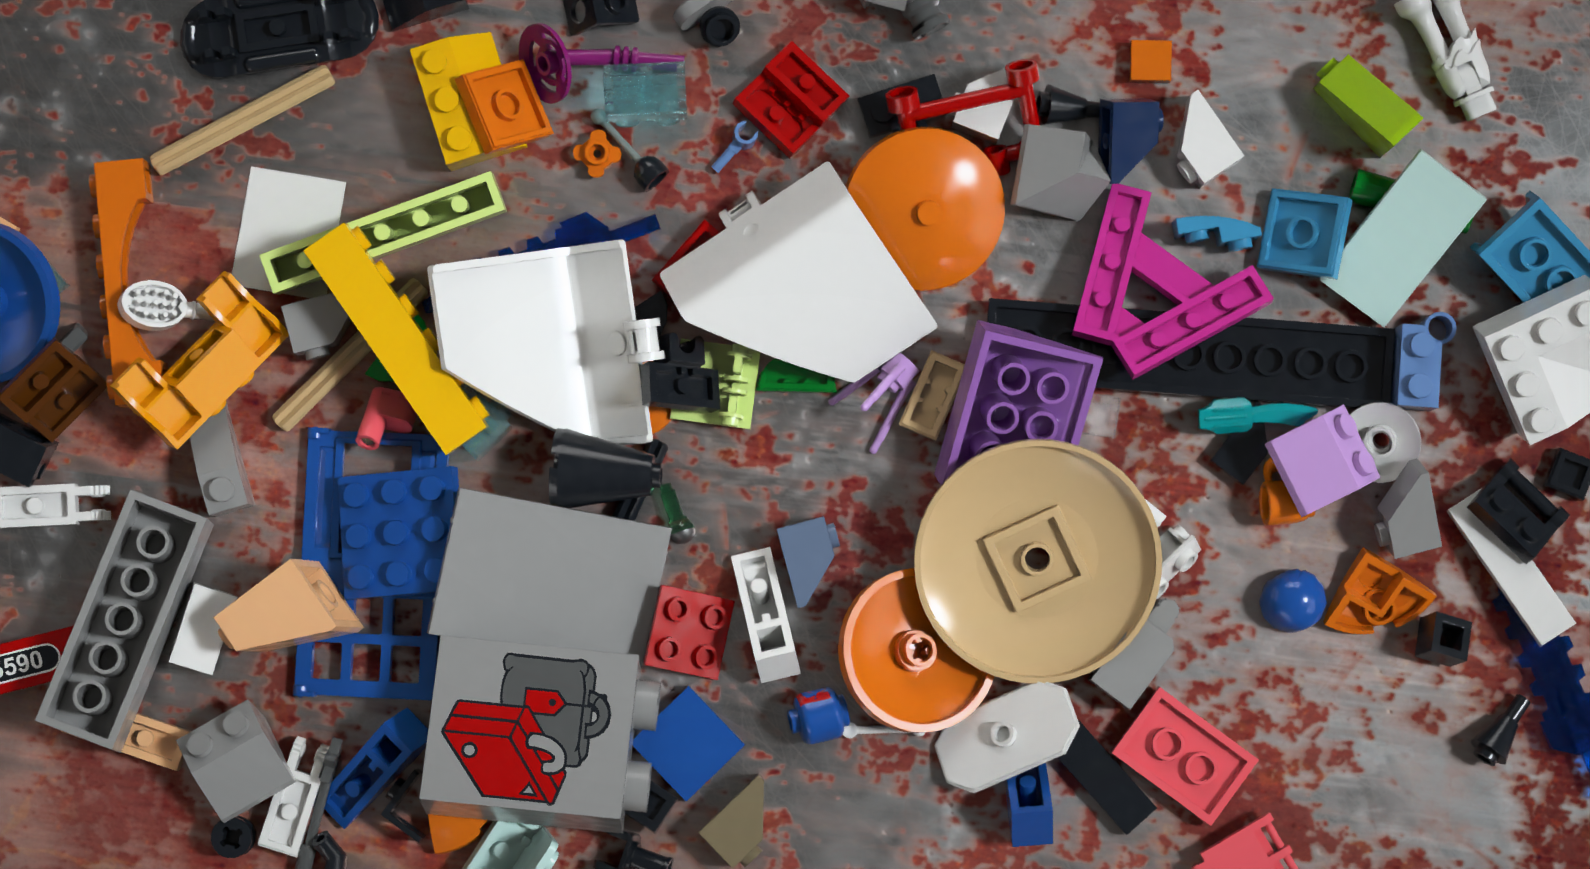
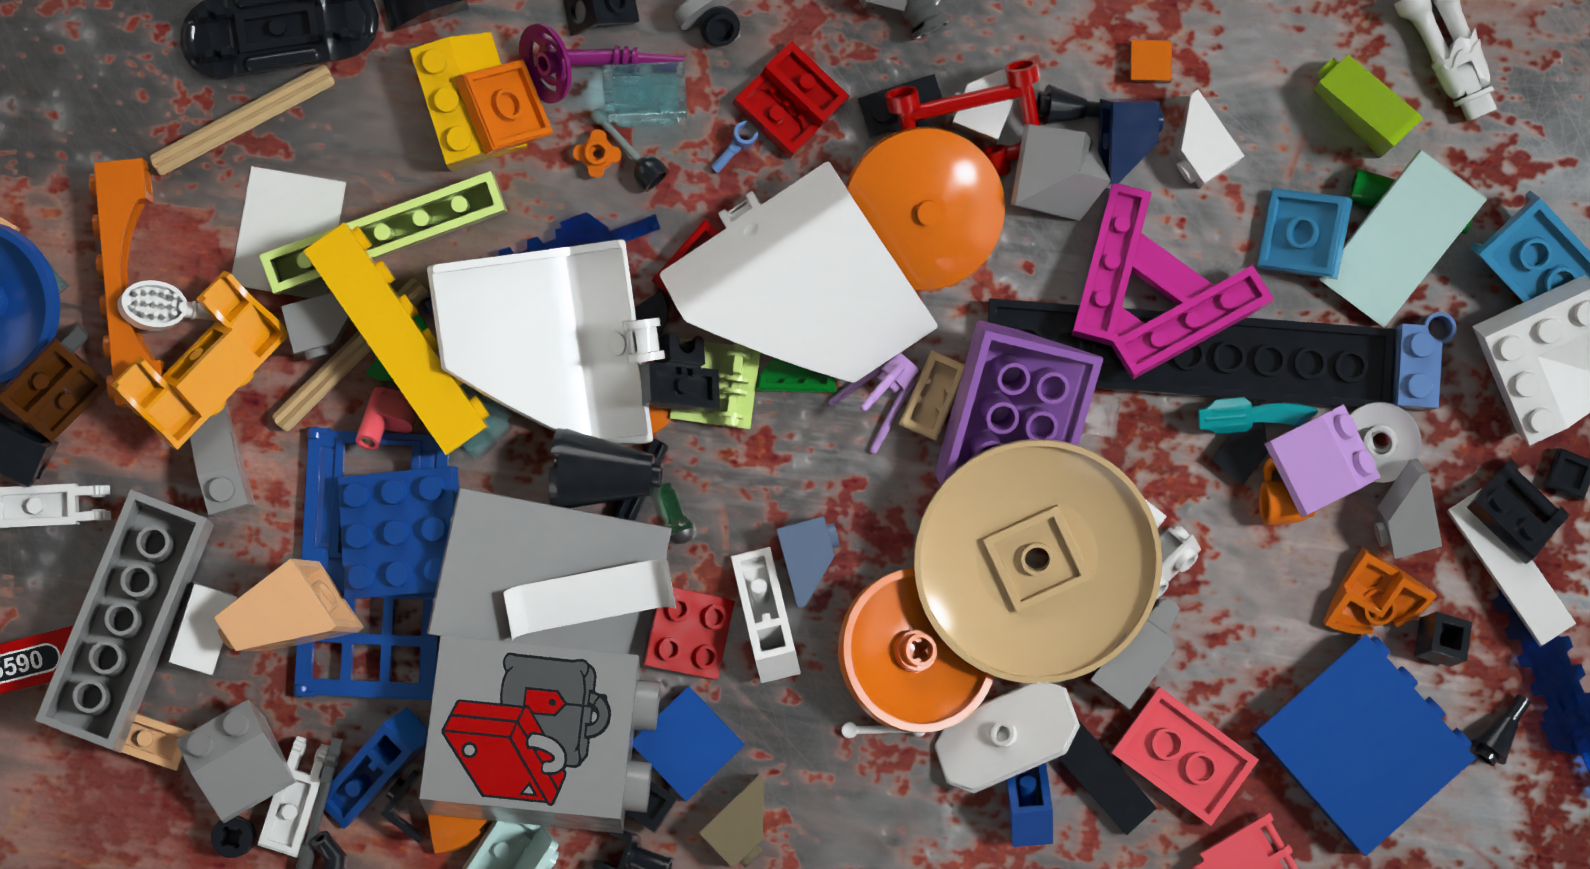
blue head [787,687,850,744] -> none
dark azure slope [1171,216,1262,252] -> none
blue hair [1259,569,1327,633] -> none
none -> white sticker [503,559,676,641]
none -> blue panel [1251,634,1476,856]

